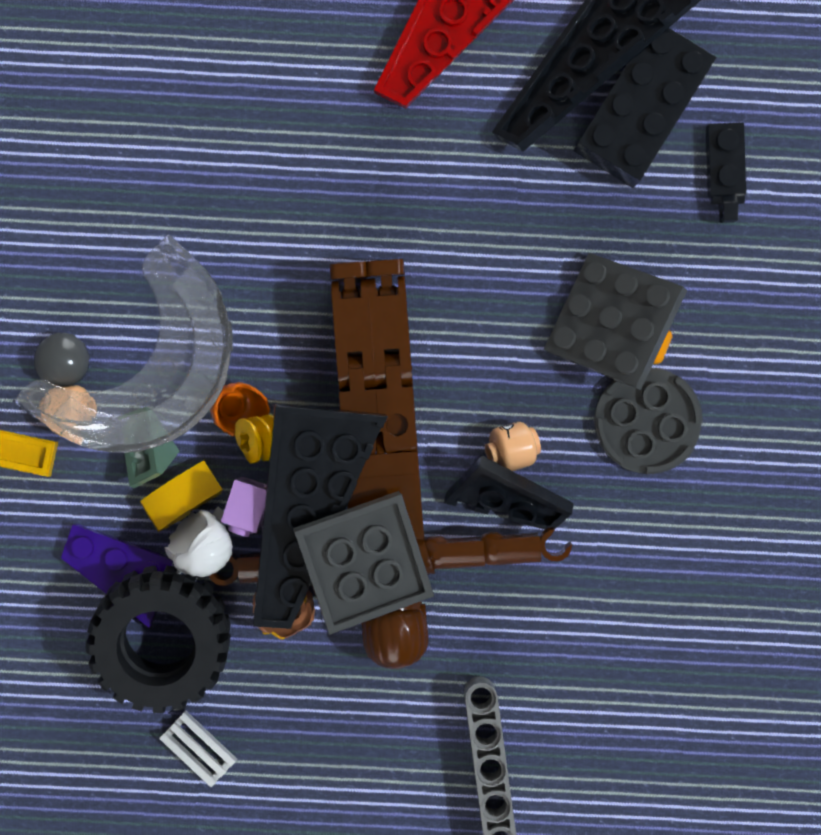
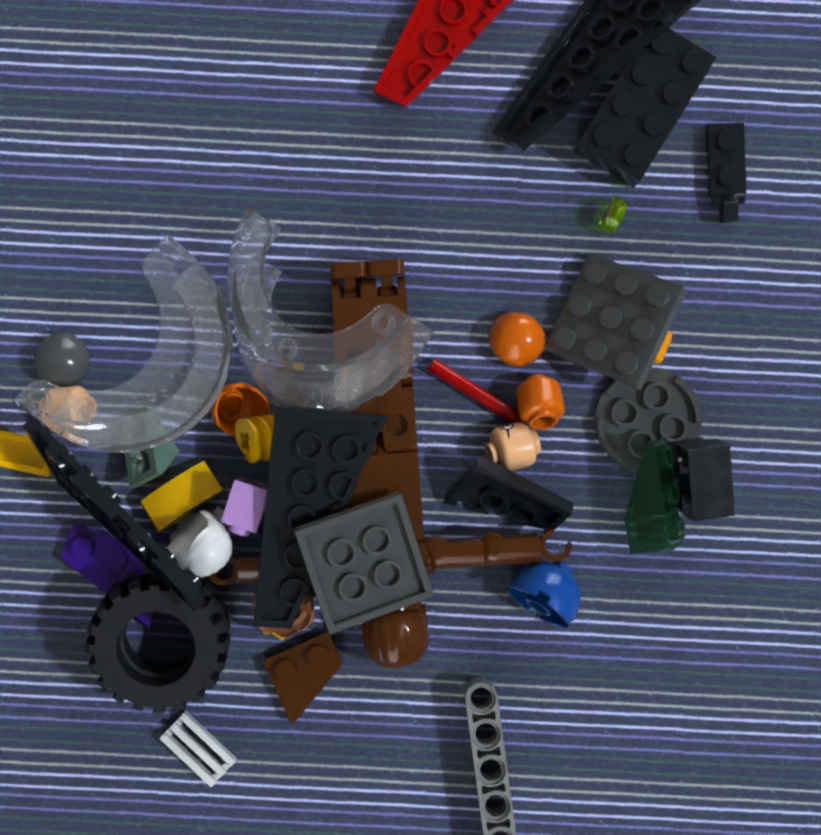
none -> black wing [22,416,206,612]
none -> clear windscreen [227,207,434,411]
none -> reddish brown wing [263,630,343,723]
none -> red bar [428,359,522,423]
none -> orange hair [488,311,545,367]
none -> blue cylinder [508,561,581,629]
none -> orange head [515,374,565,430]
none -> clear neon green tile [598,196,627,234]
none -> clear green slope [624,437,685,554]
none -> black brick [672,439,735,521]

